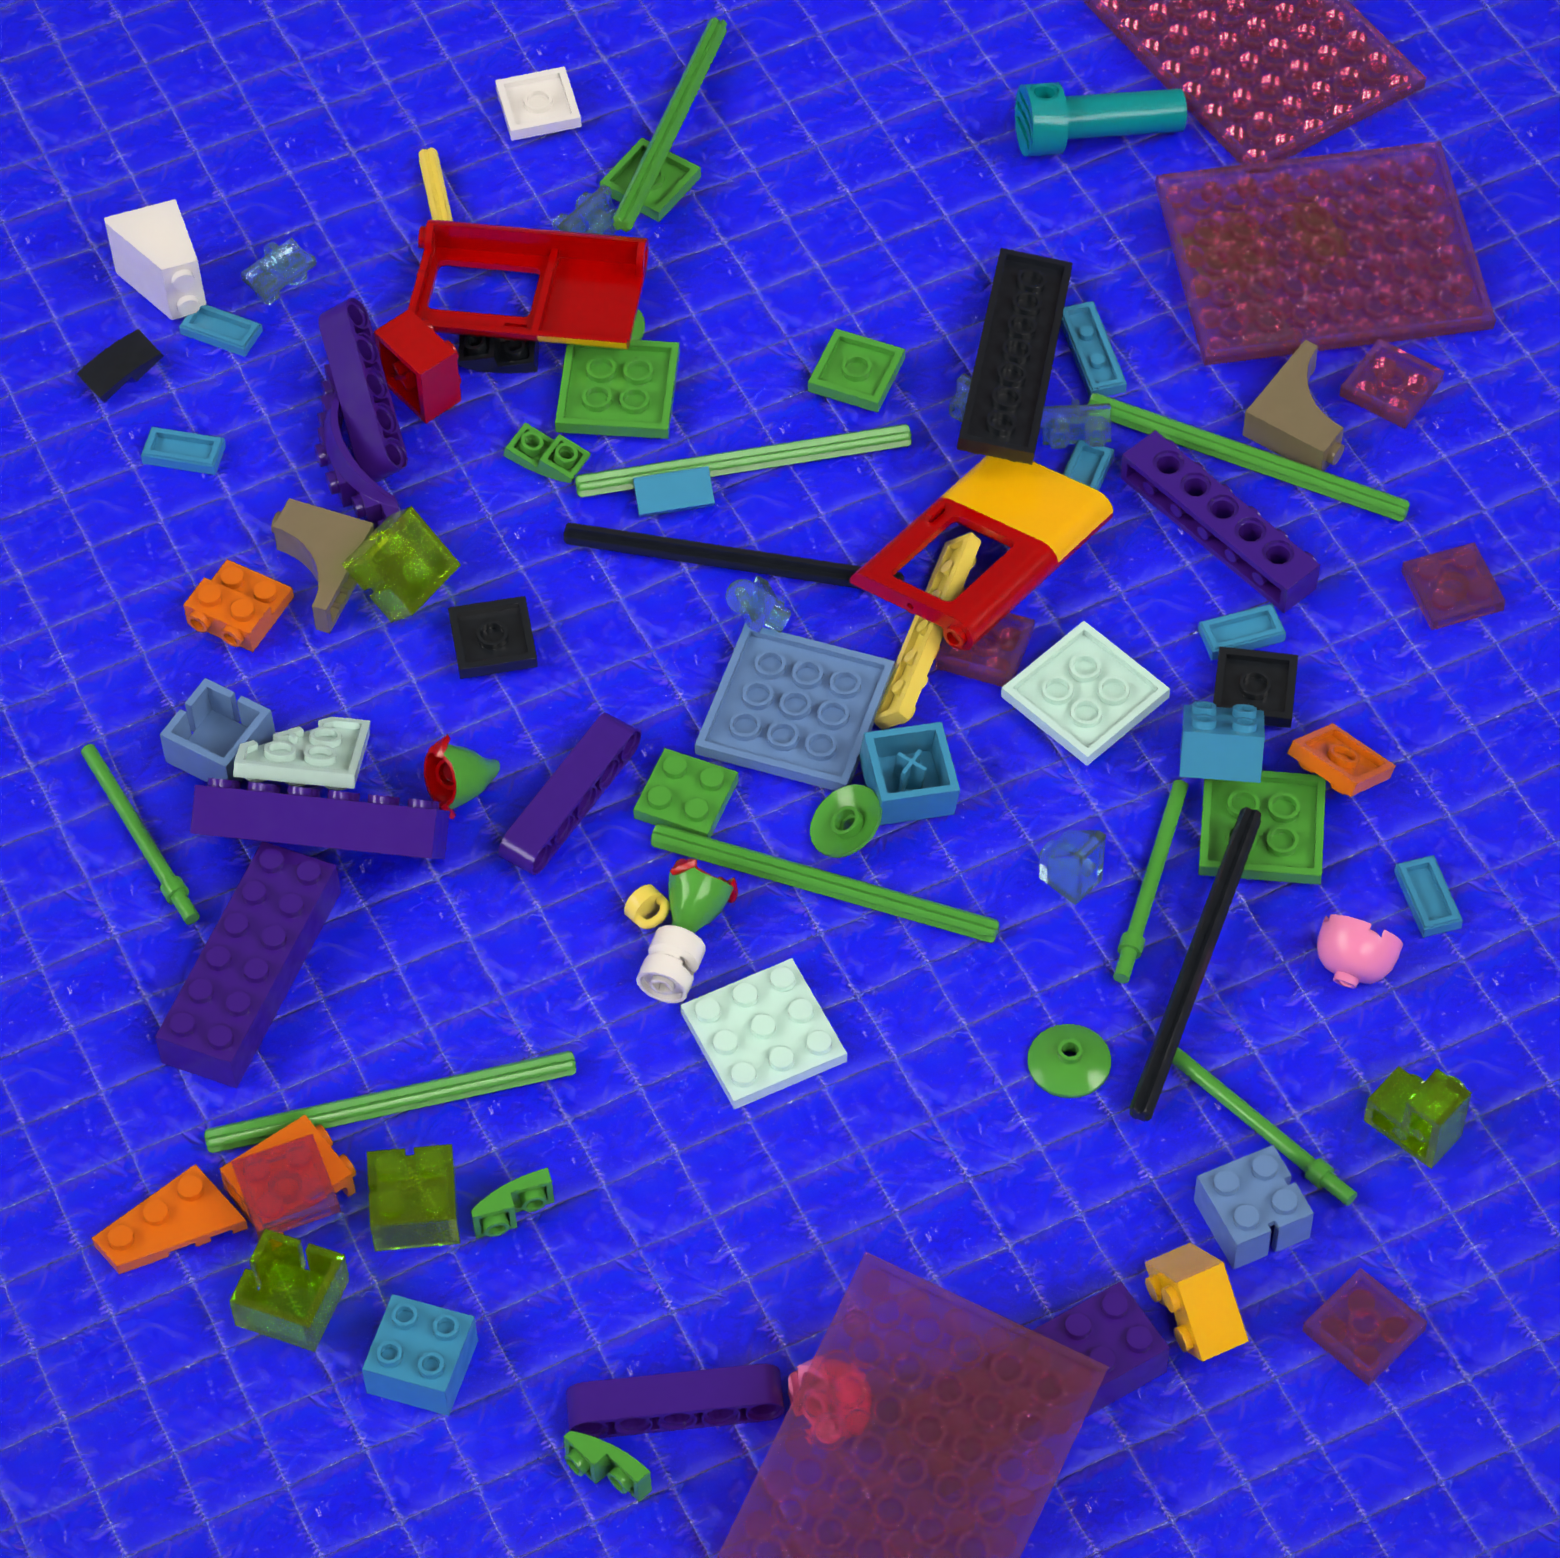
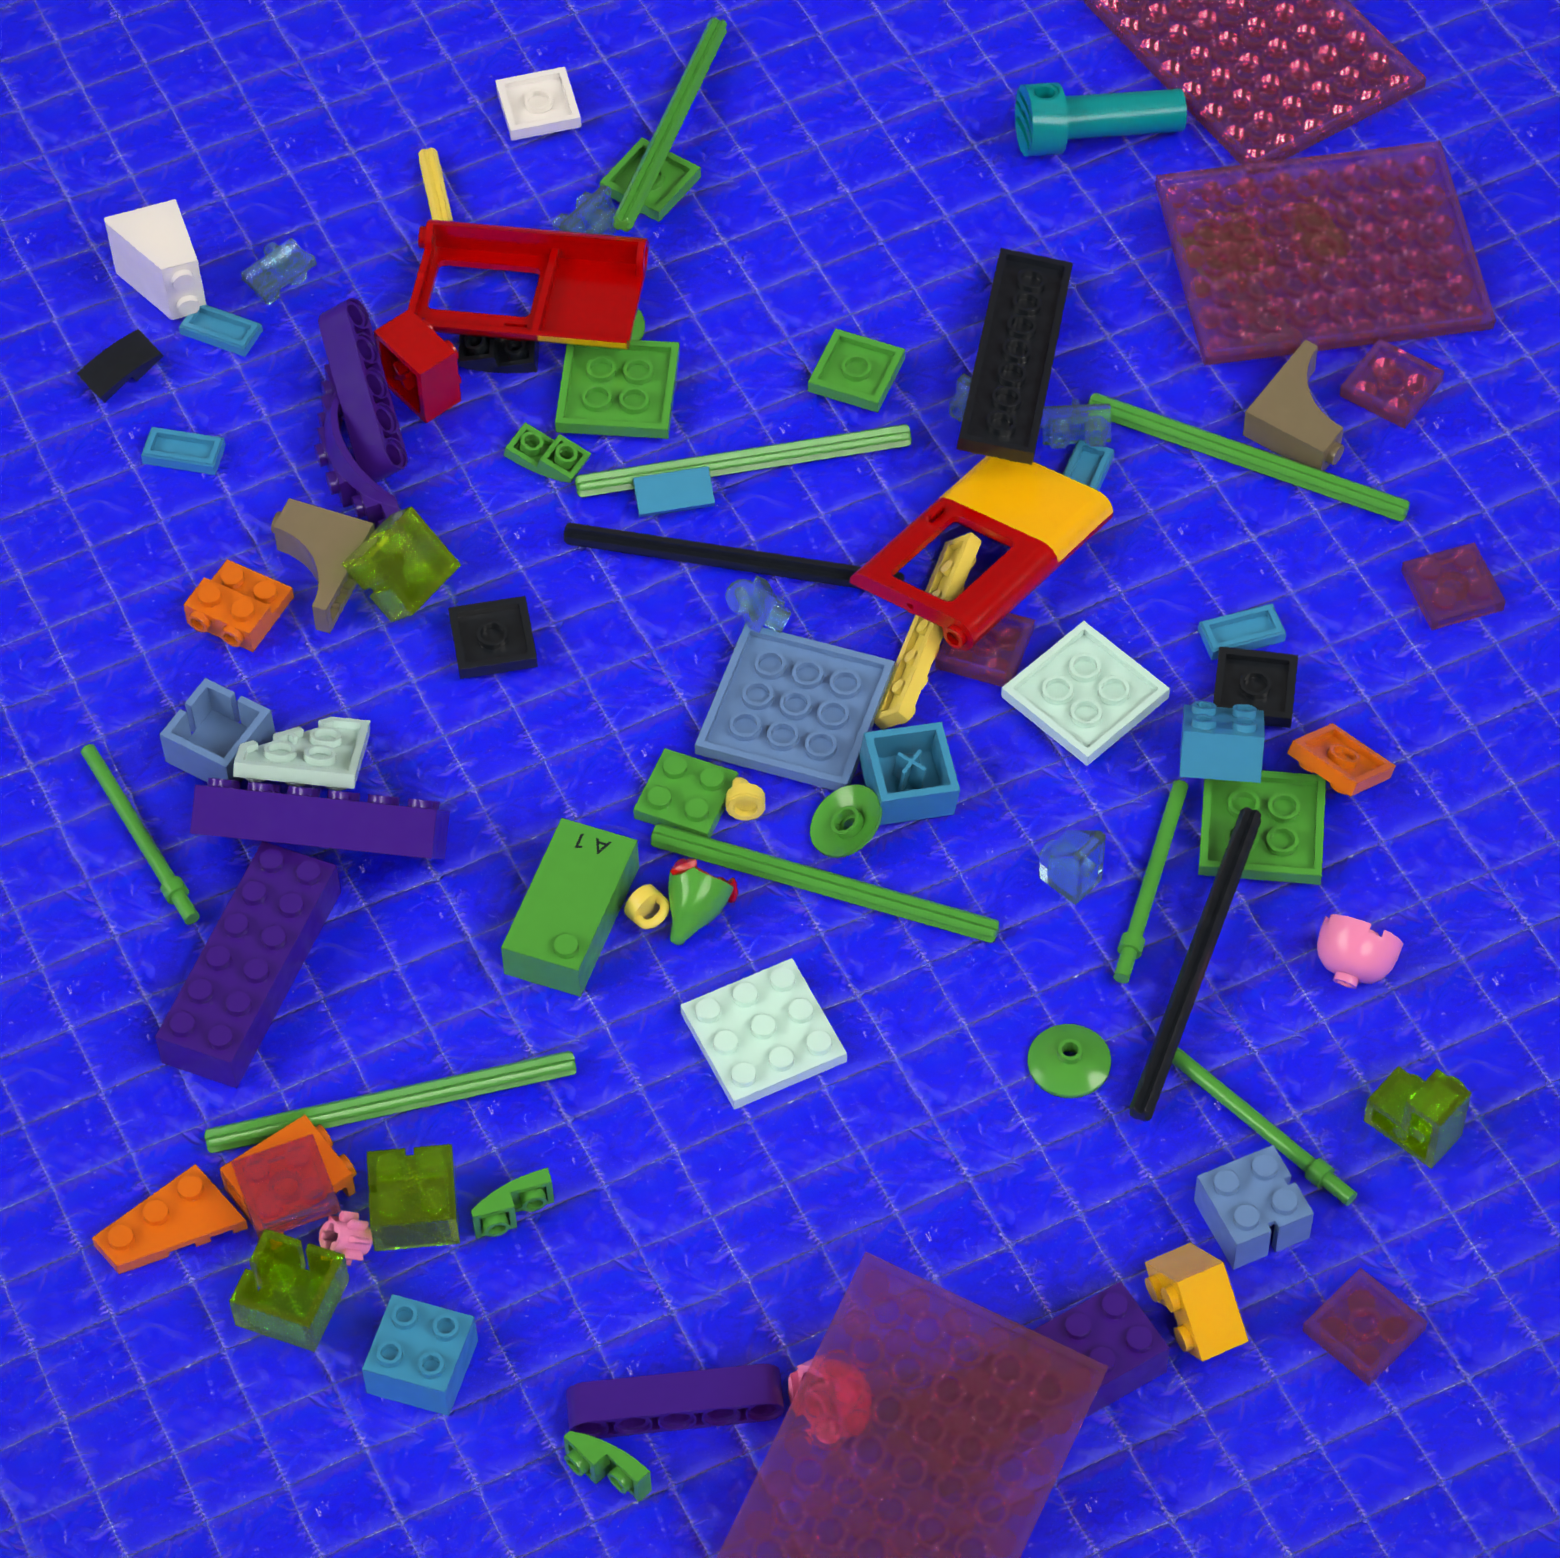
hat [424,734,500,820] -> none
dark purple beam [498,713,641,875] -> none
white wheel [636,925,706,1003] -> none
dark azure tile [1061,301,1127,398] -> none
dark purple brick [1121,430,1320,613] -> none
dark azure tile [1394,855,1463,938] -> none
none -> bright pink gear [319,1210,373,1266]
none -> bright green brick [501,818,639,997]
none -> light yellow tile [726,777,765,821]

